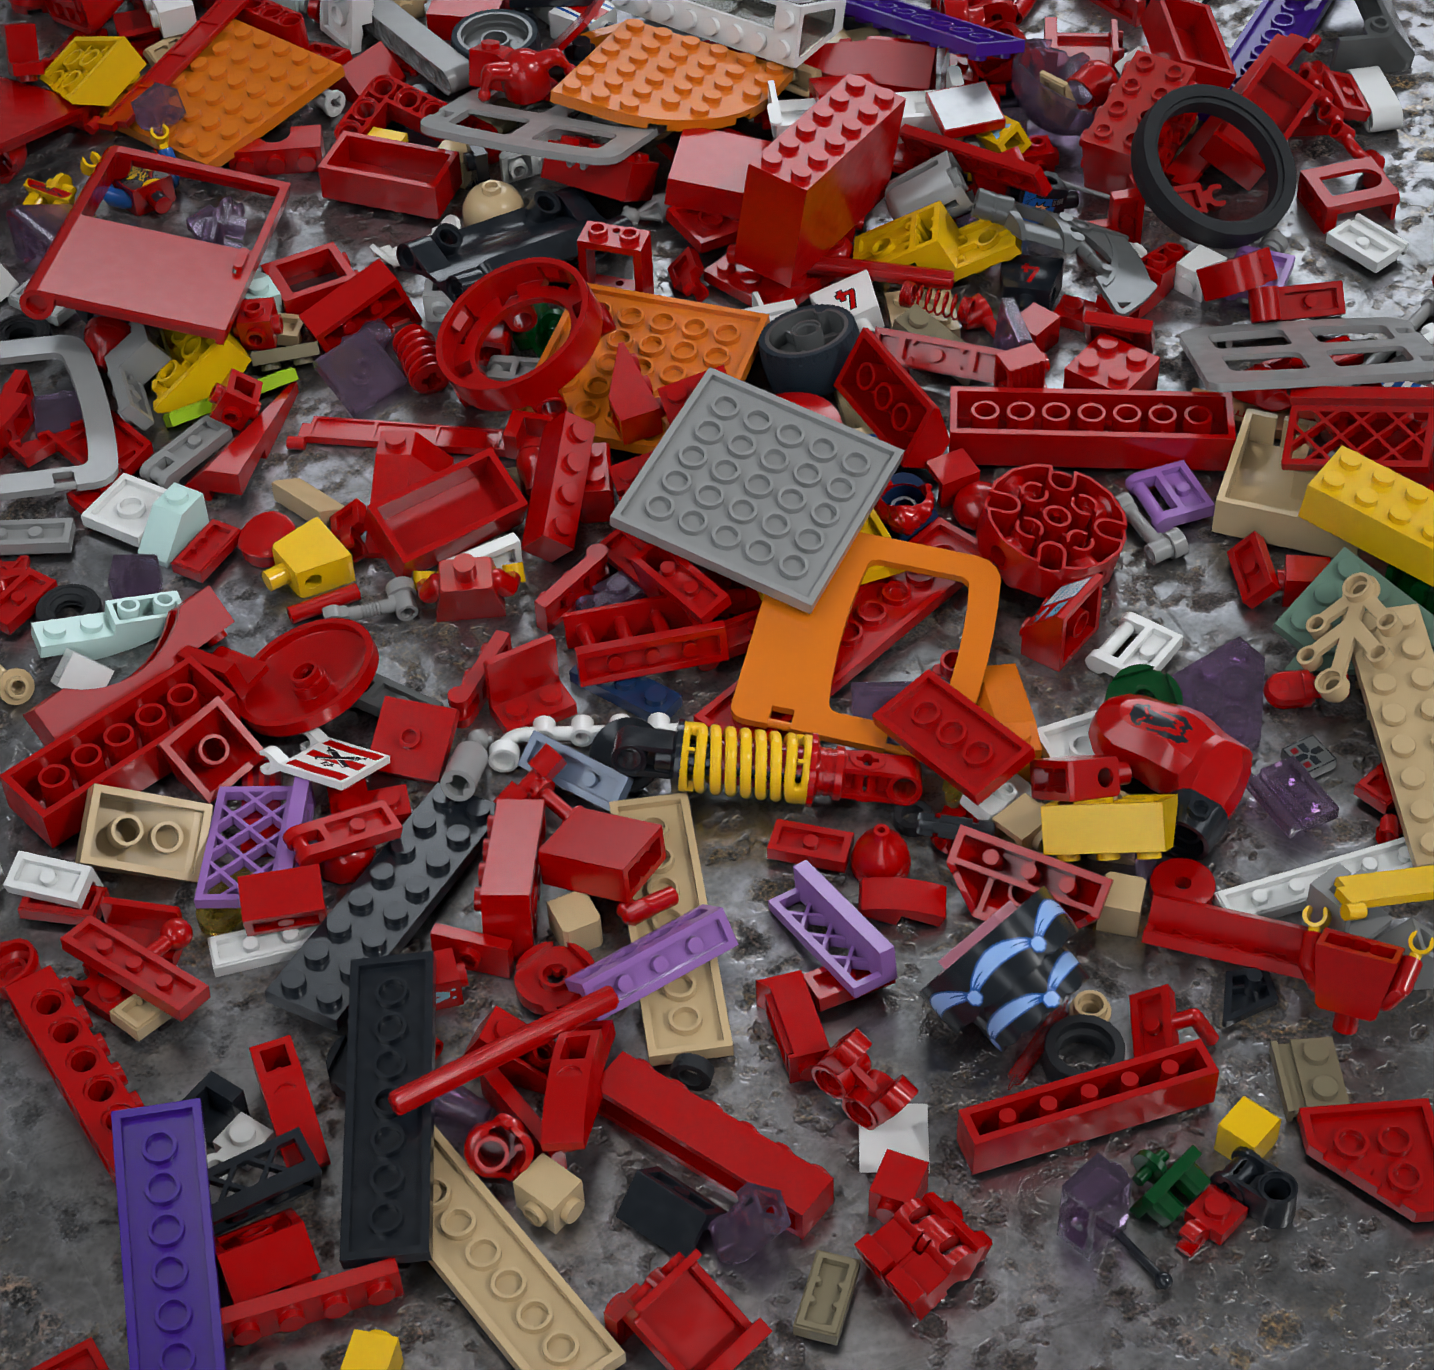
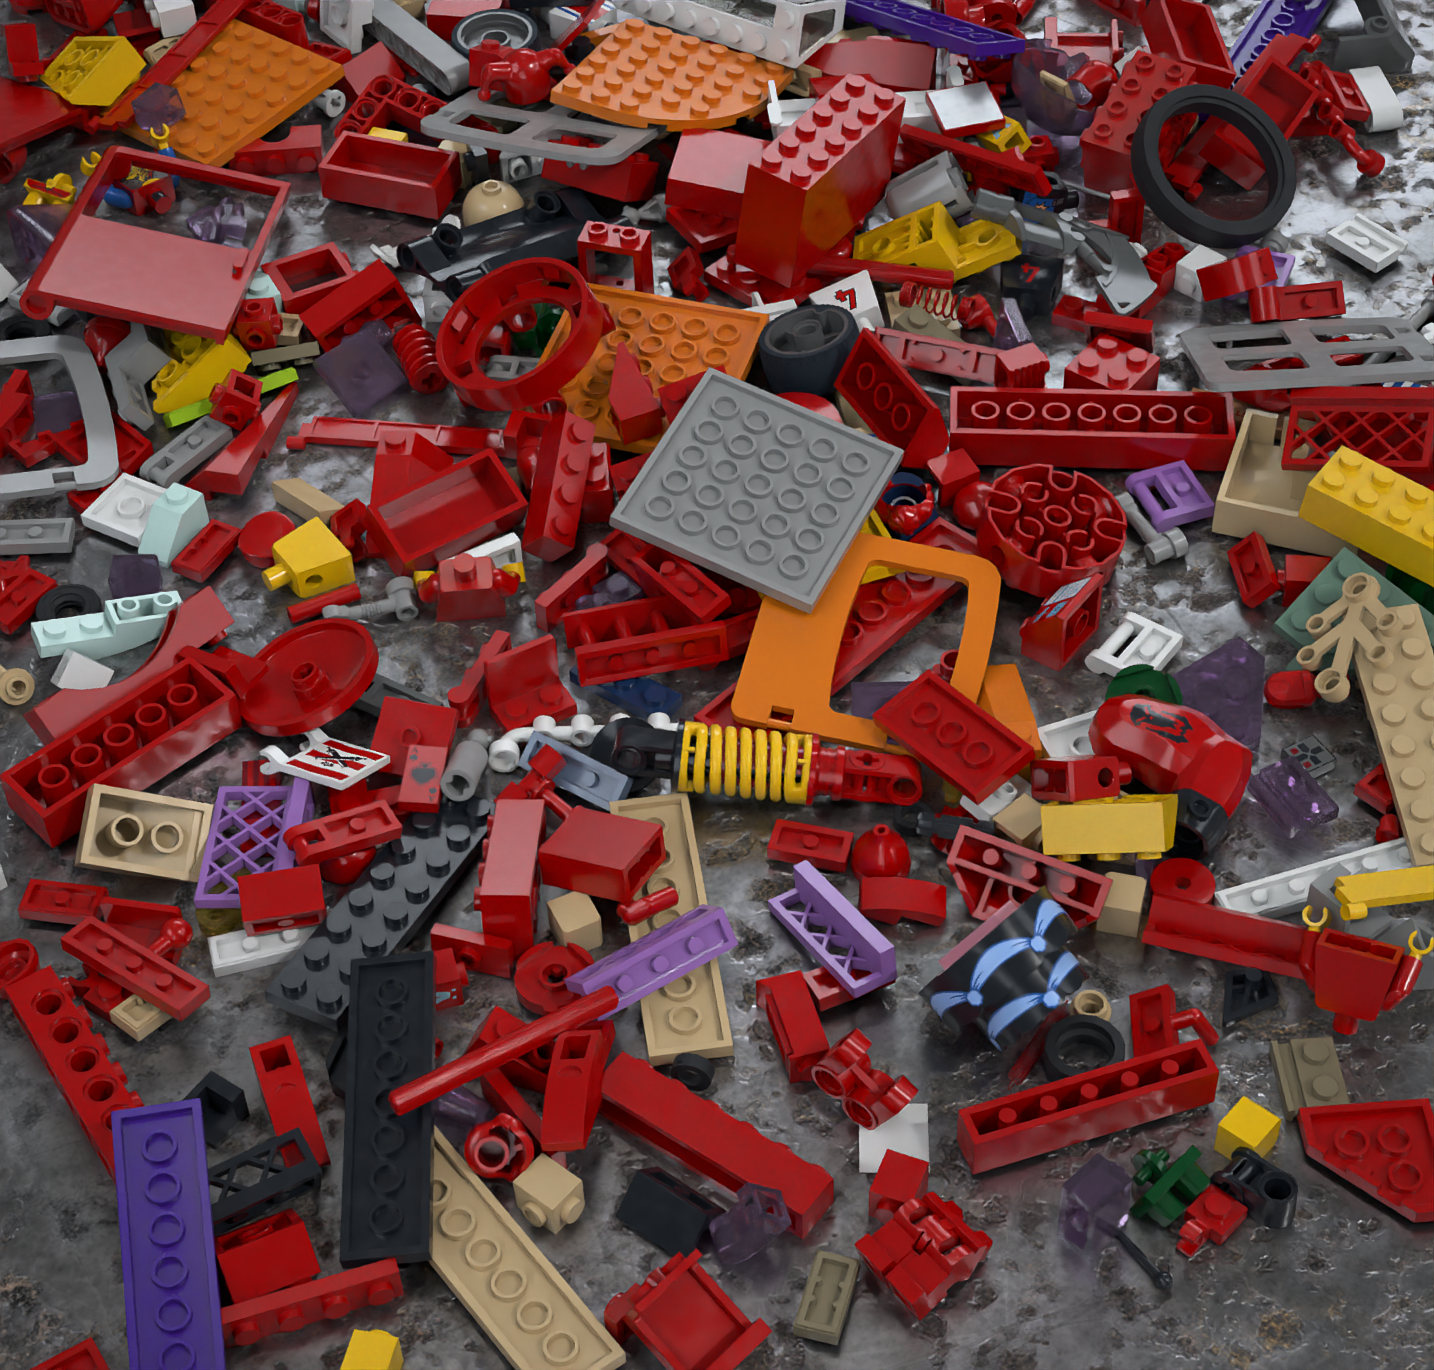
white panel [3,850,104,909] -> none
red slope [158,696,266,804] -> none
white plate [207,1112,275,1189] -> none
brick [1008,302,1061,353] -> none
red plate [1173,182,1227,214] -> none
red panel [1297,156,1400,234] -> none
none -> tile [398,745,449,813]

